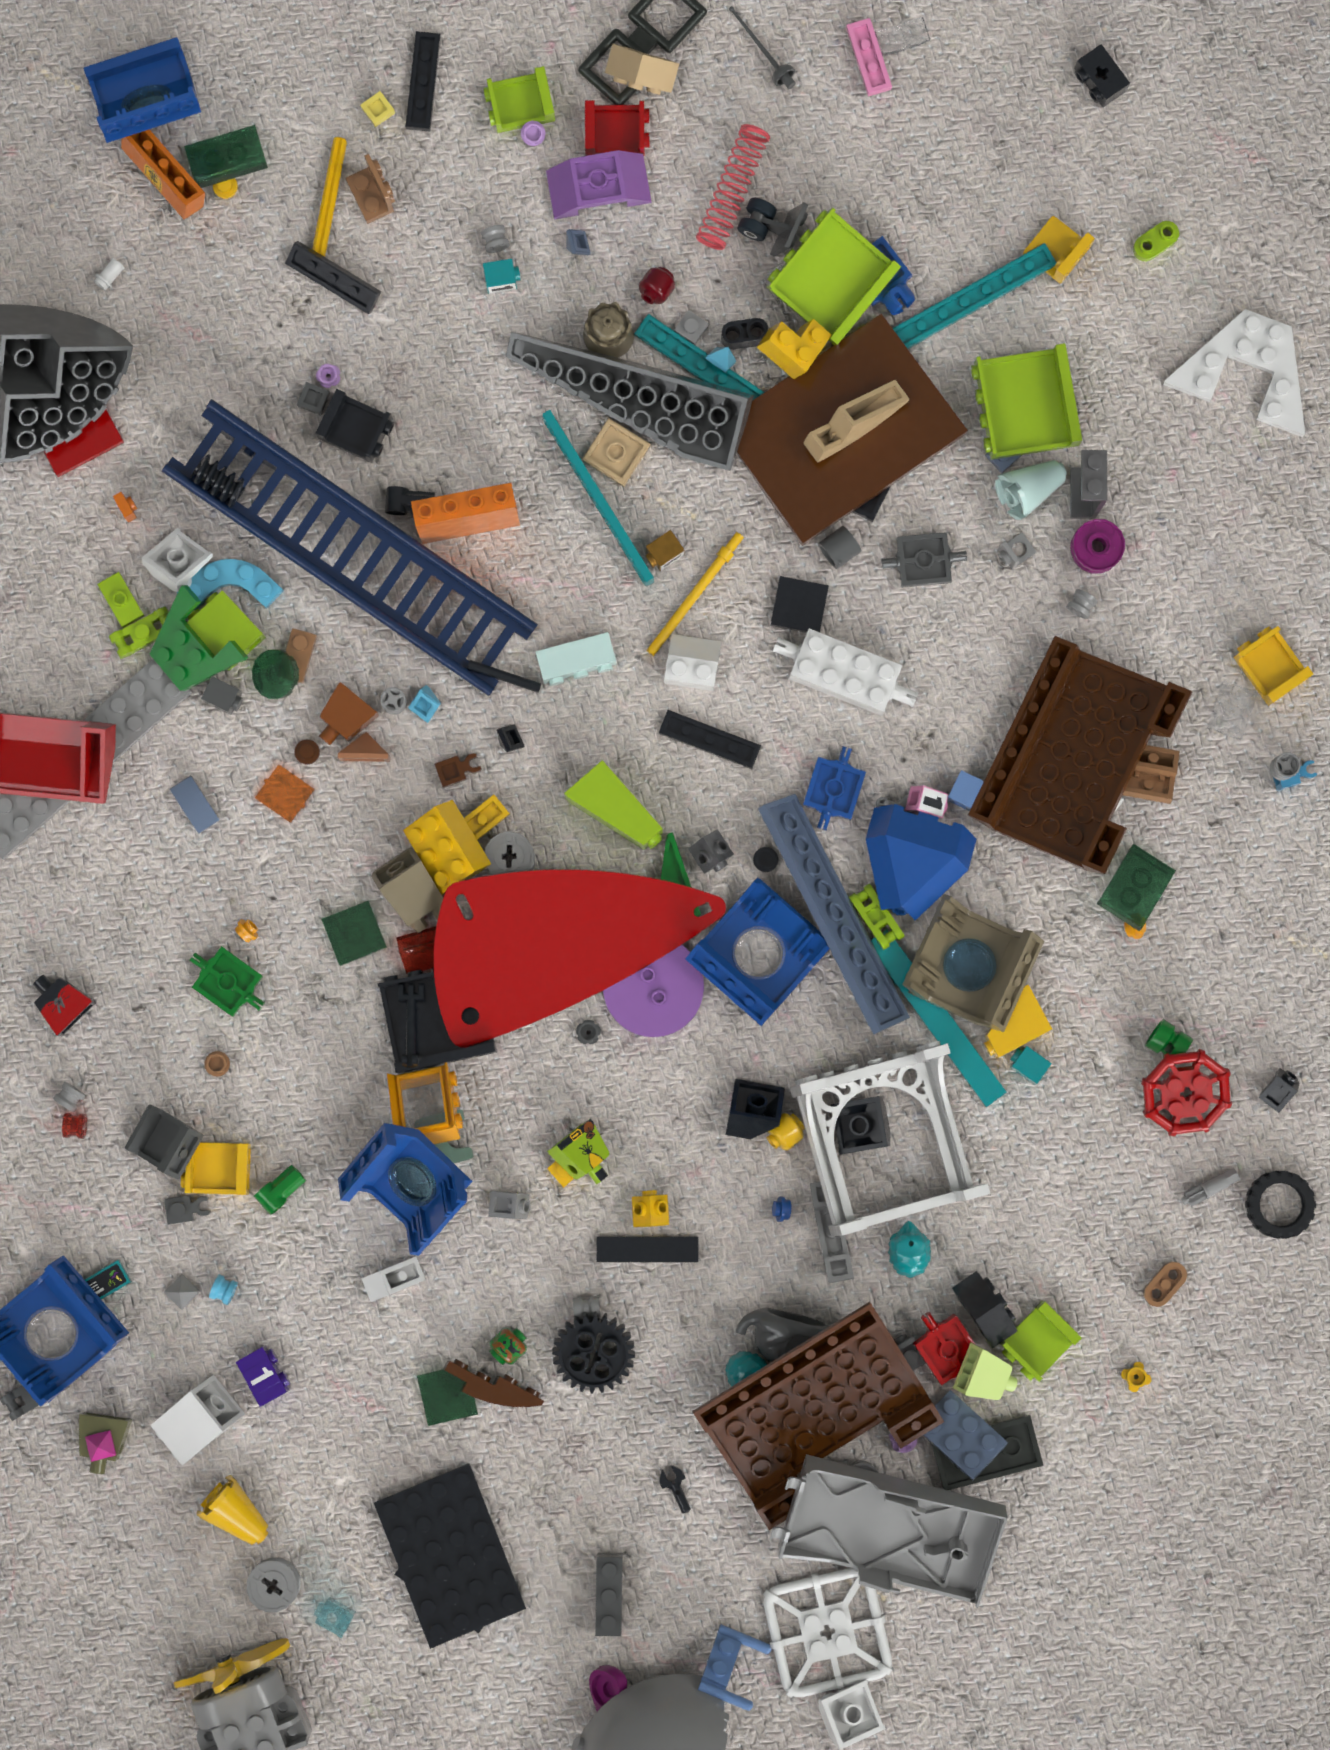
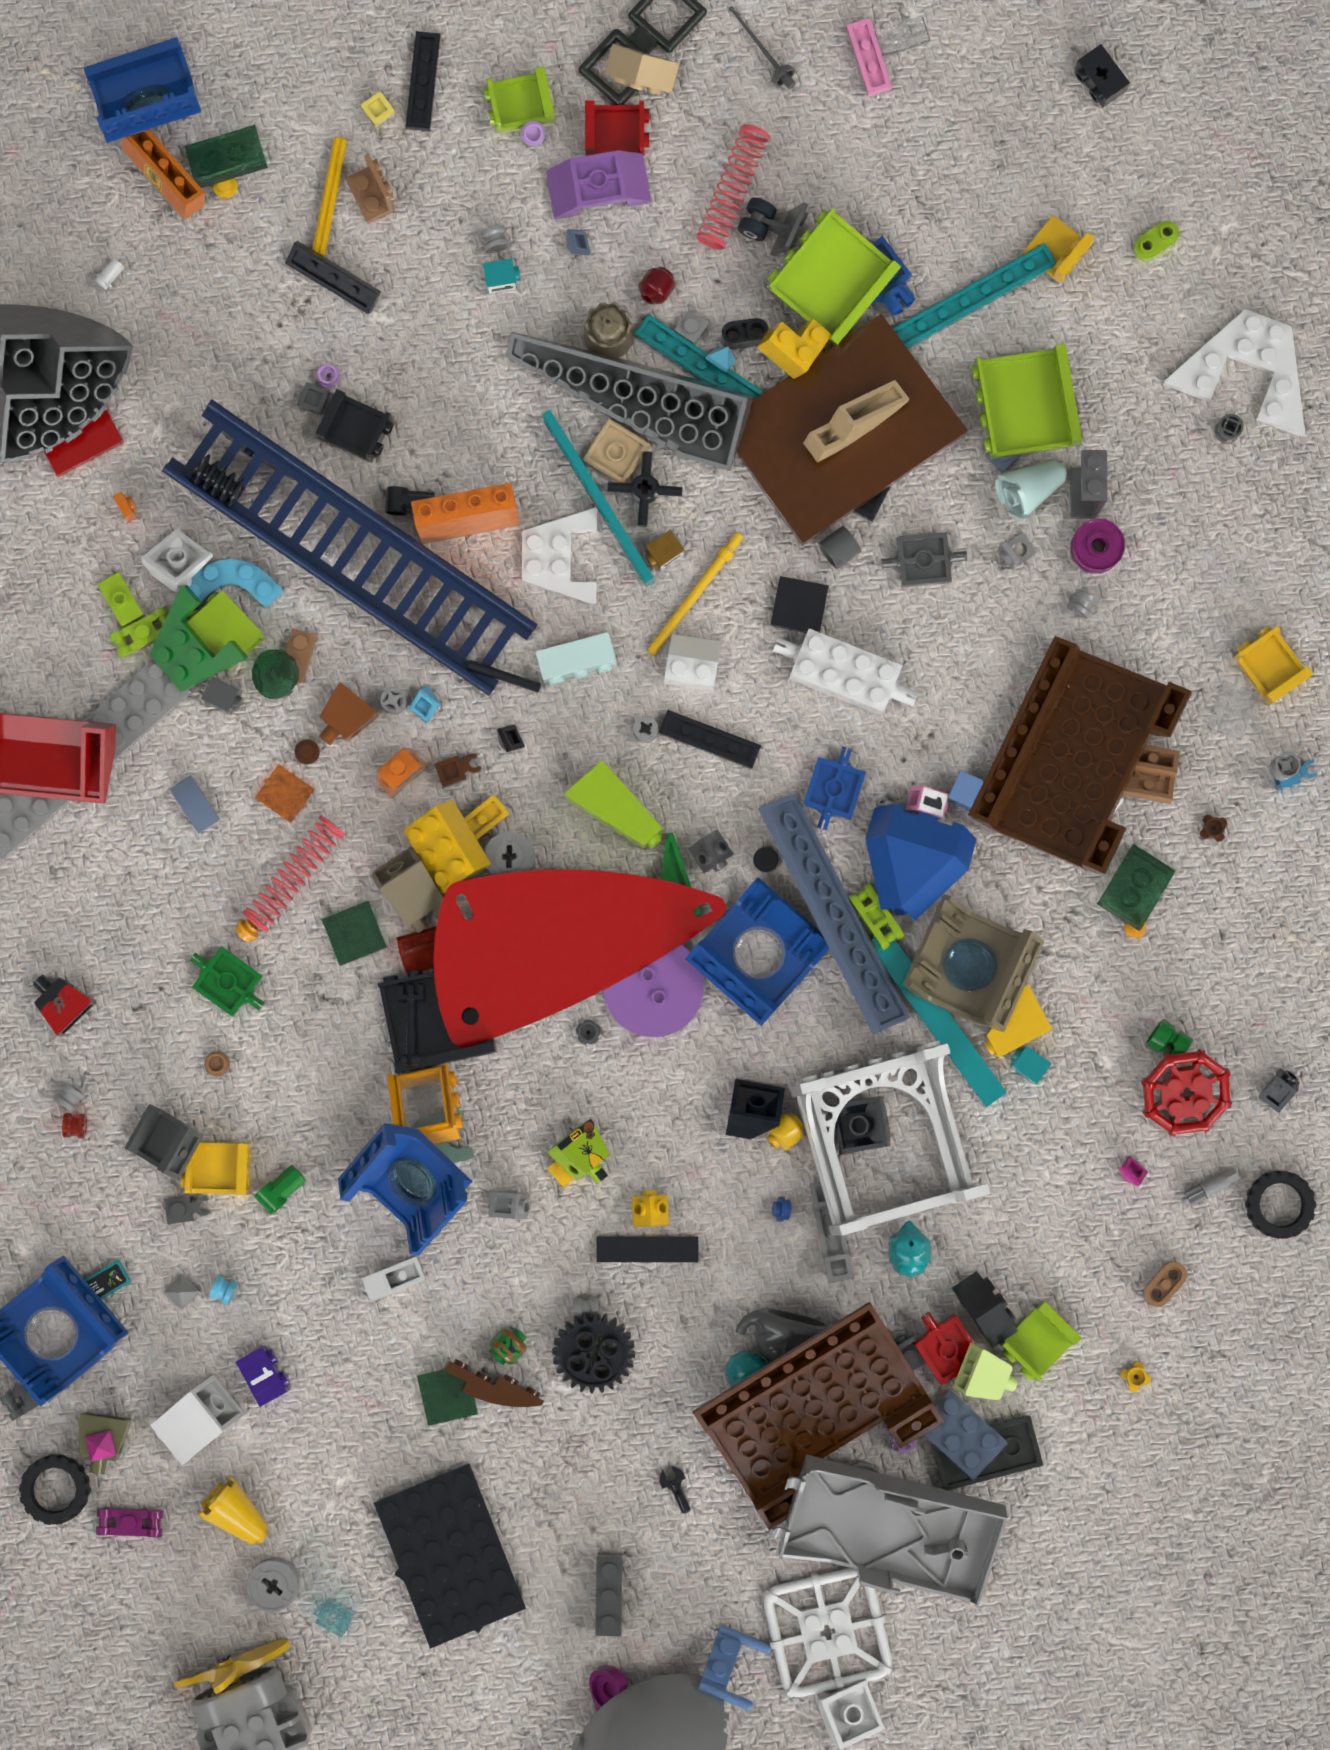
nougat slope [338,732,391,762] -> none
none -> black tyre [19,1454,91,1525]
none -> magenta plate [96,1508,164,1537]
none -> coral piece [242,815,345,933]
none -> orange torso [376,748,428,799]
none -> white wing [522,508,598,606]
none -> black bar [607,451,683,527]
none -> light grey wheel [633,716,658,743]
none -> dark pink slope [1119,1155,1148,1186]
none -> reddish brown plate [1200,815,1227,842]
none -> dark grey wheel [1214,414,1244,444]

